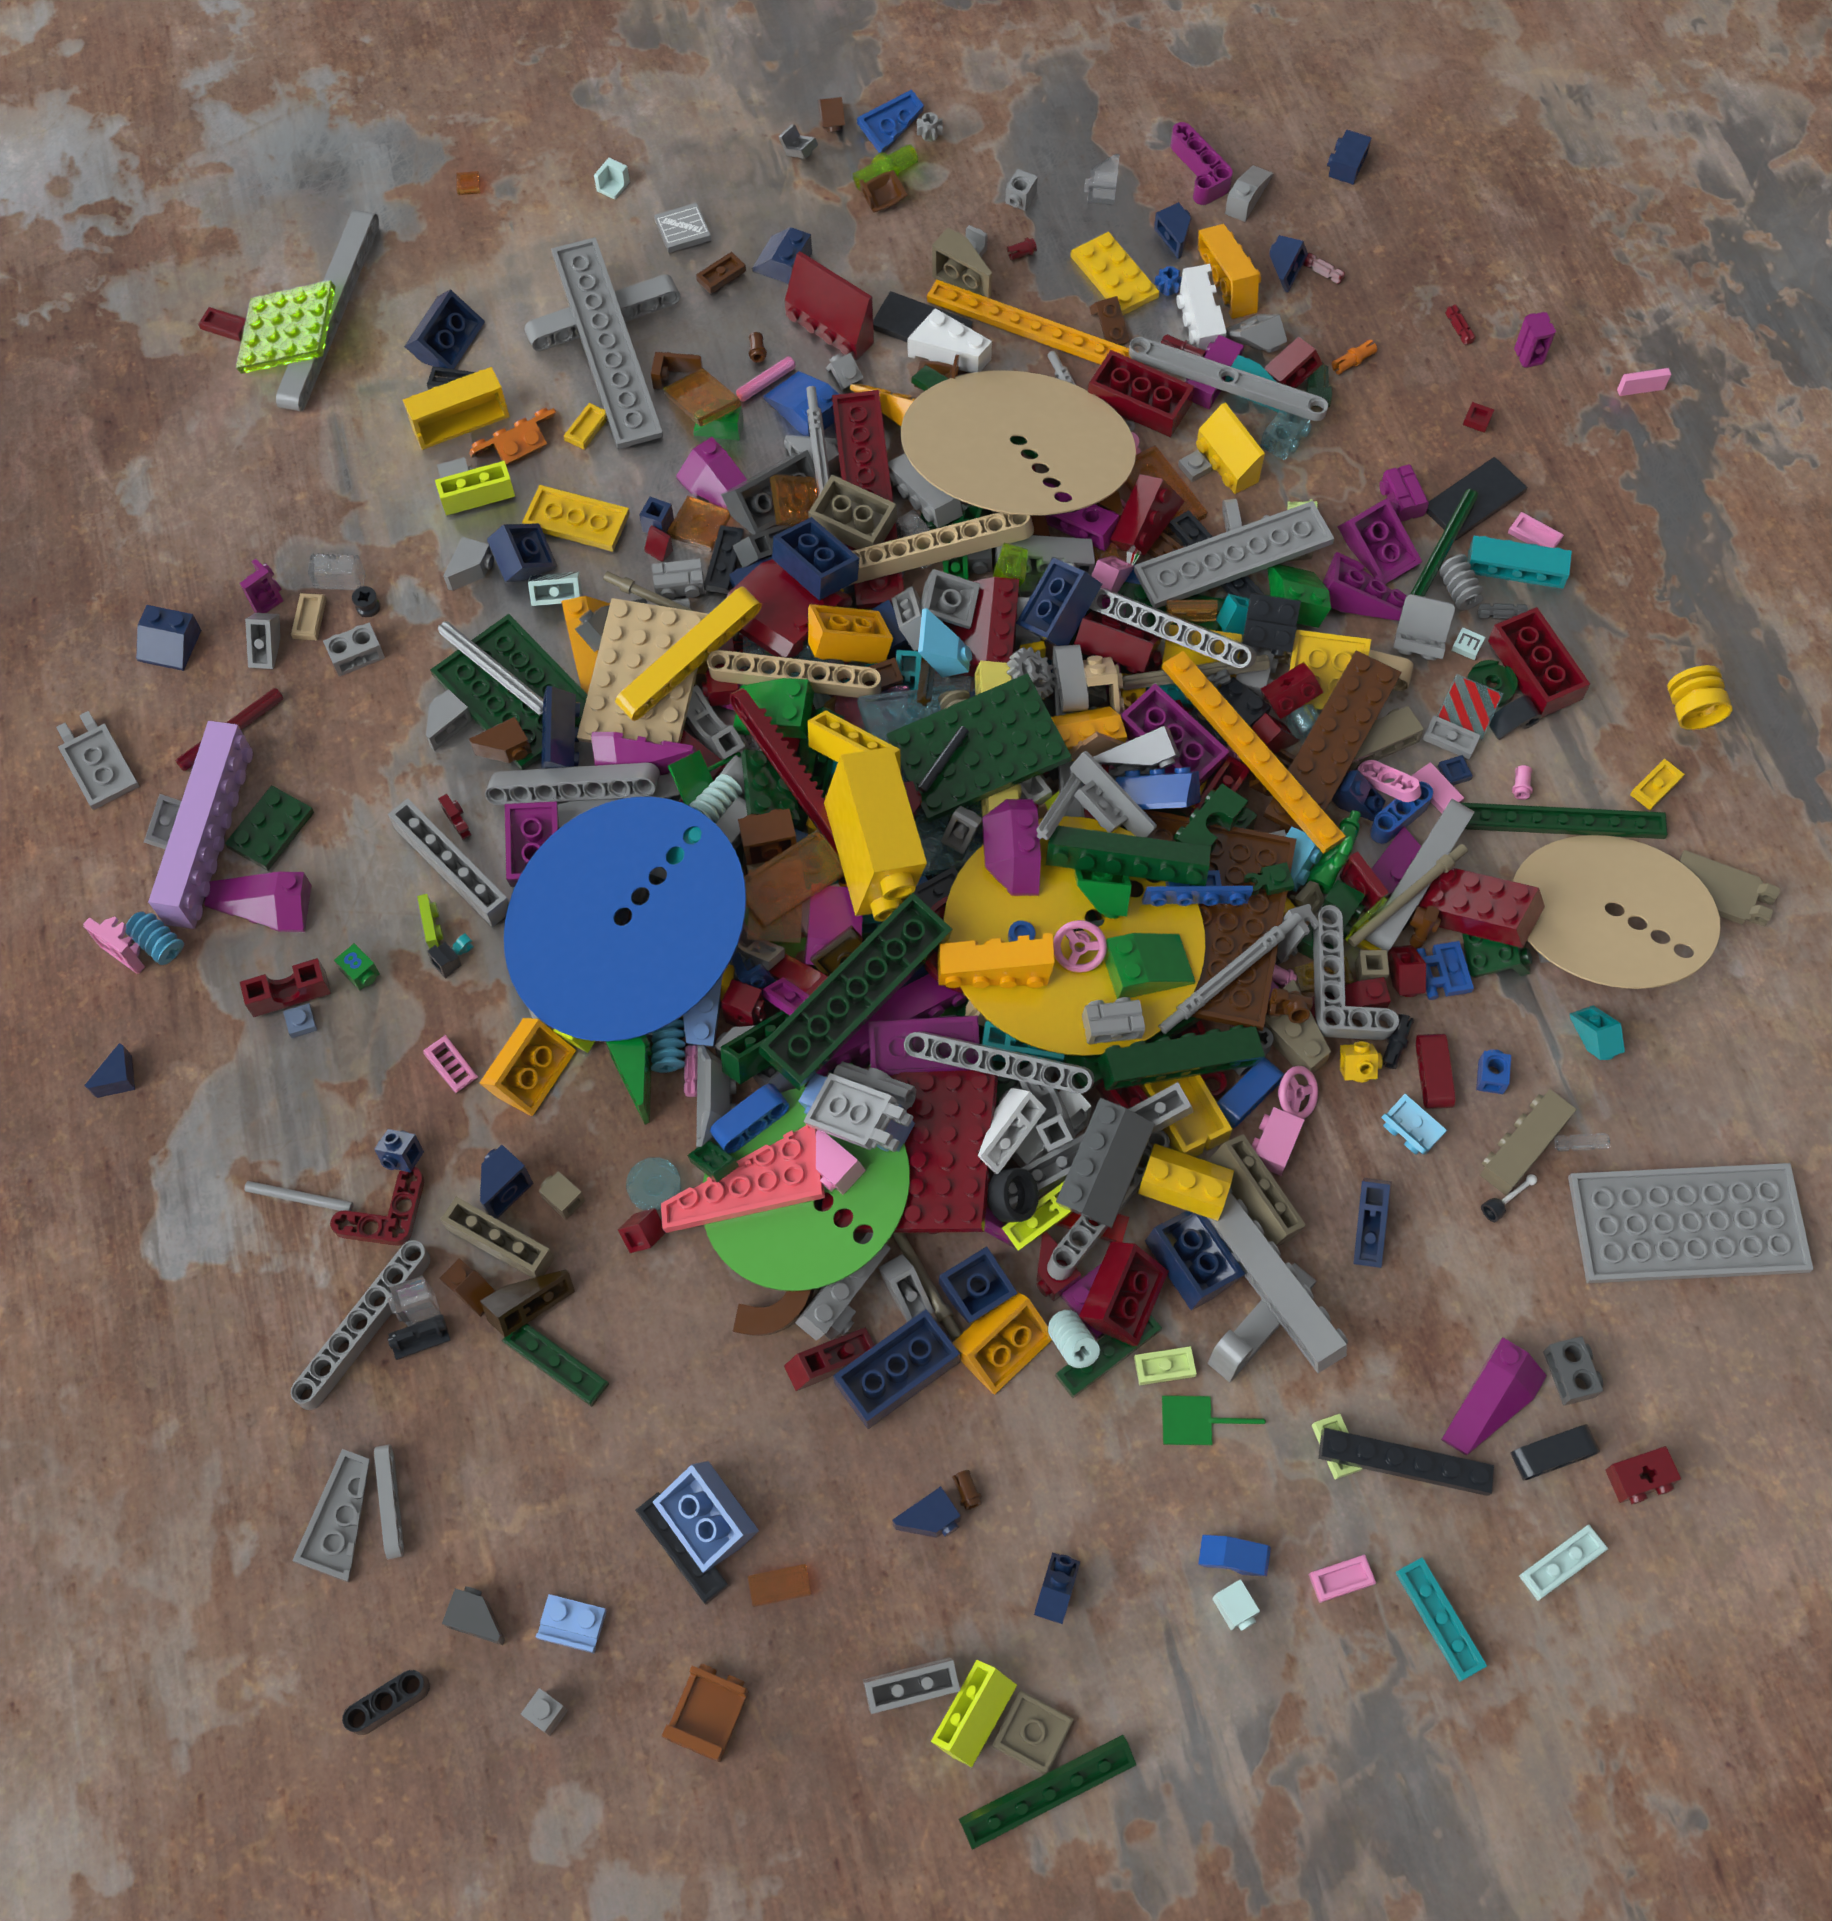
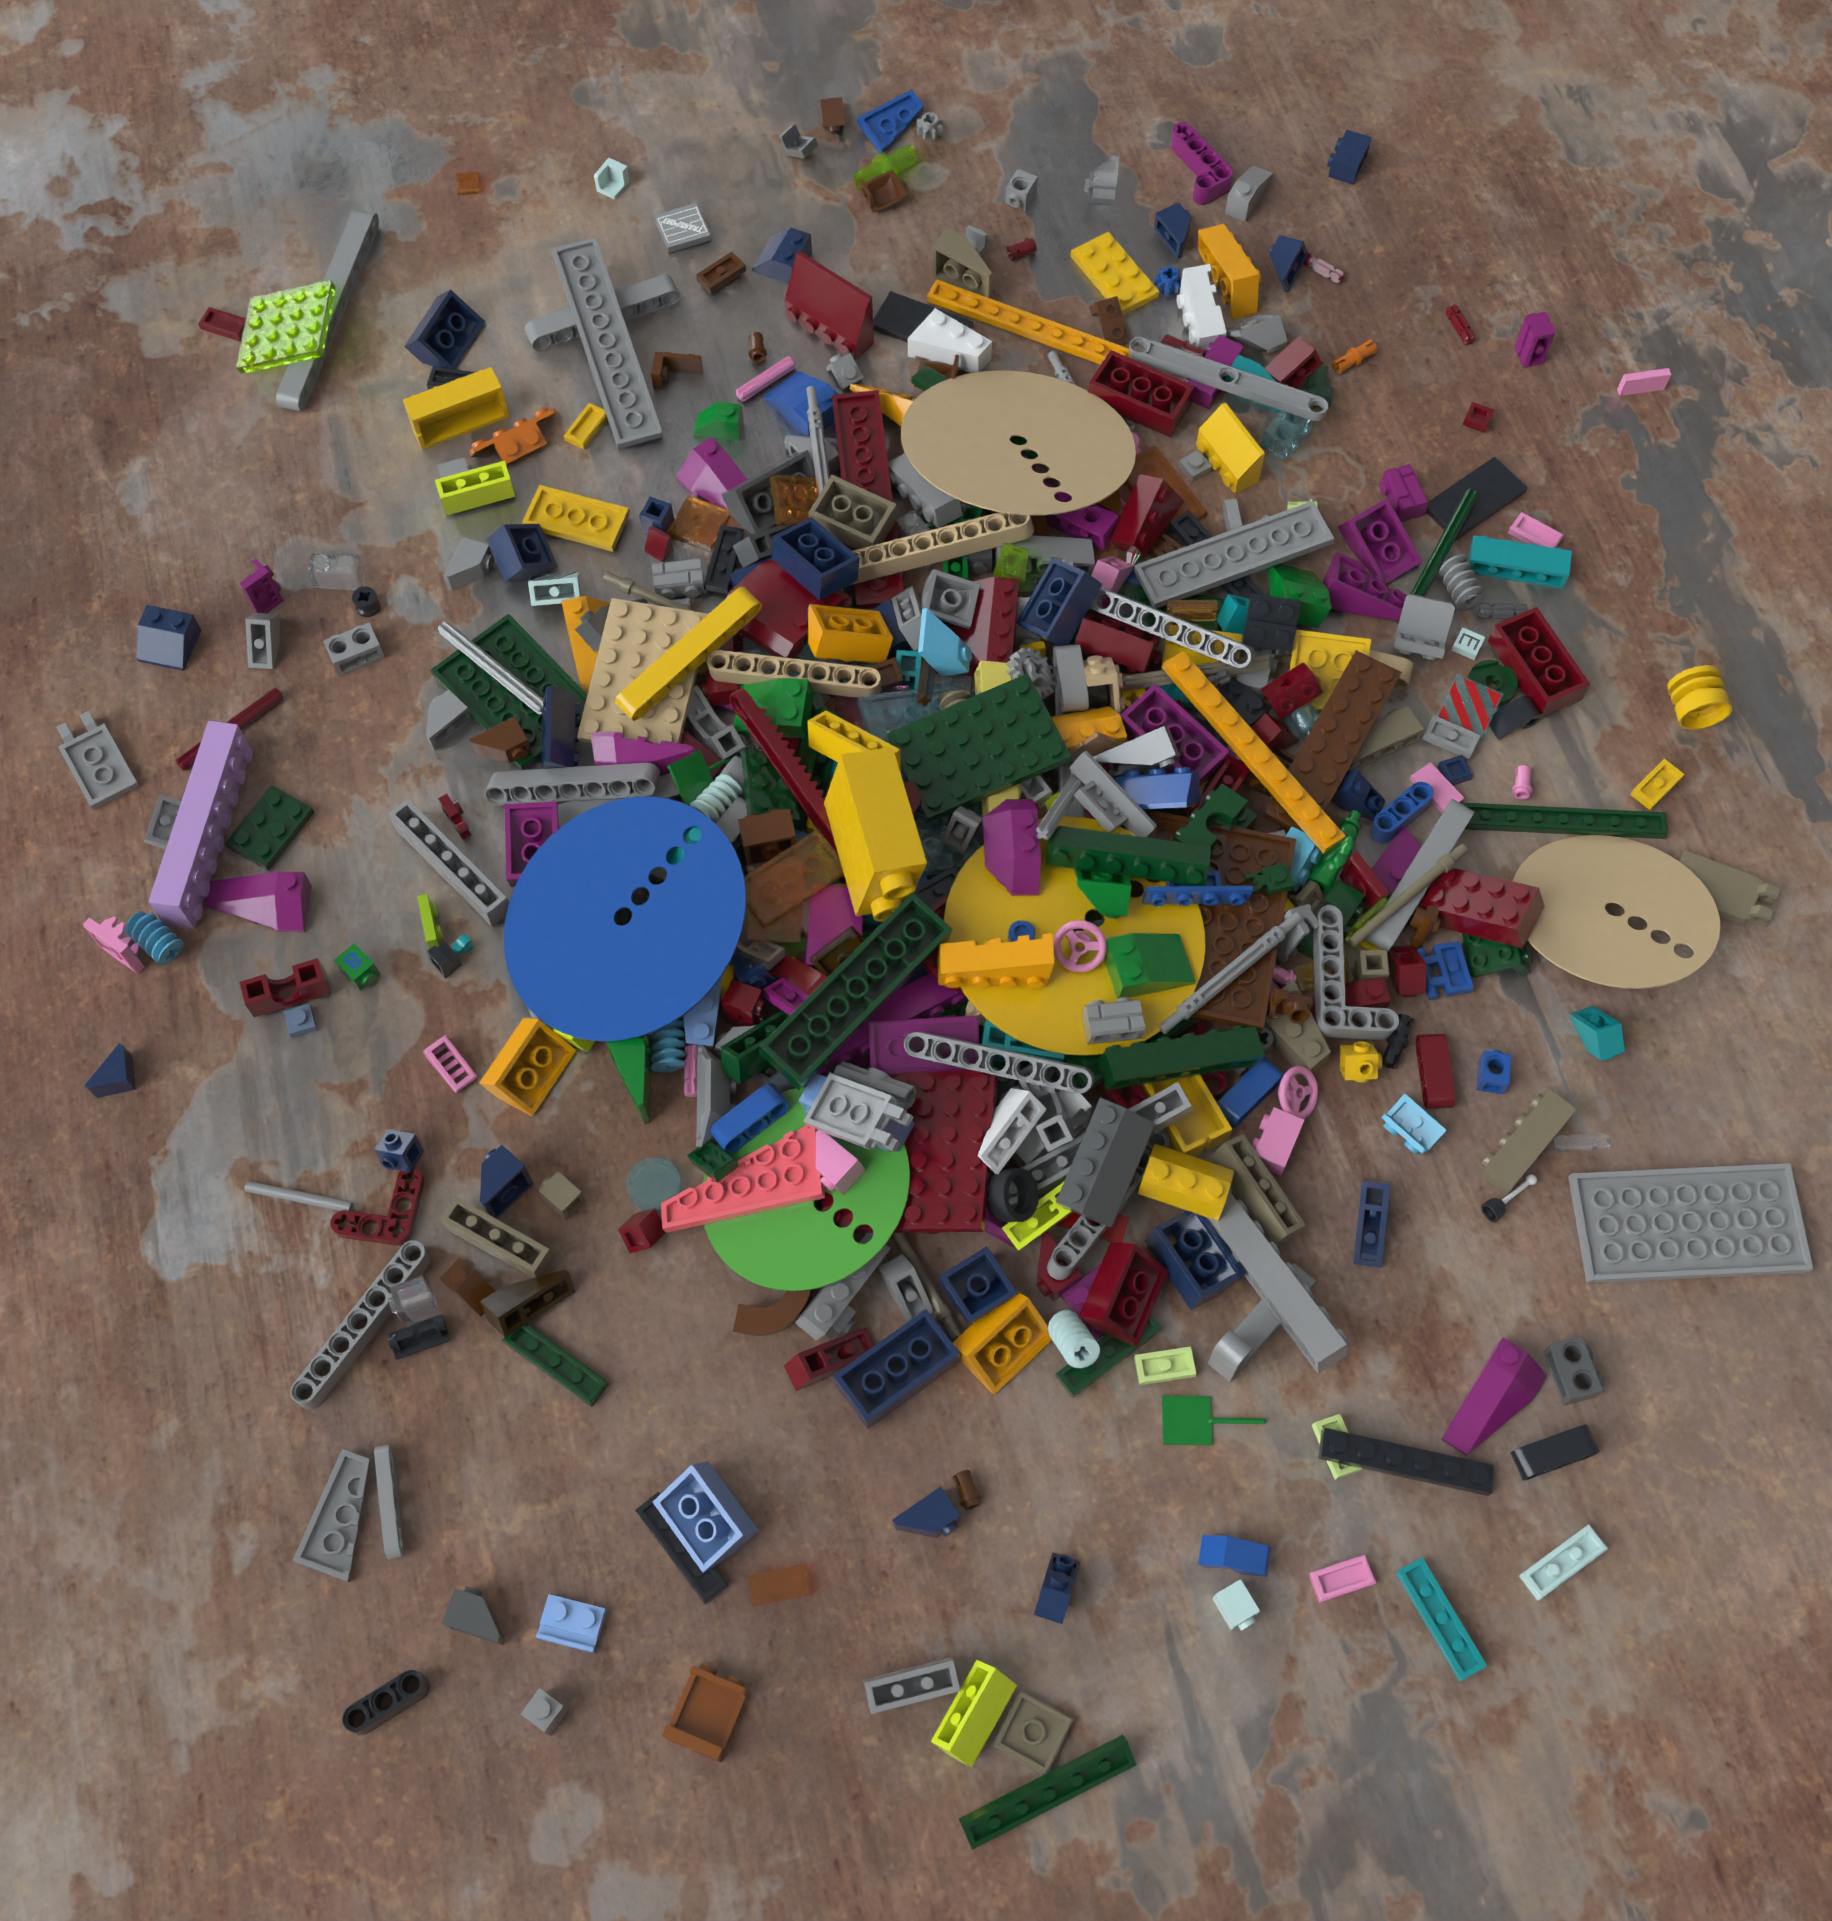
tan tile [291,593,326,641] -> none
clear orange tile [662,368,741,427] -> none
black bar [917,726,969,793] -> none
bright pink beam [1358,760,1421,802] -> none
dark red brick [1605,1446,1681,1505] -> none

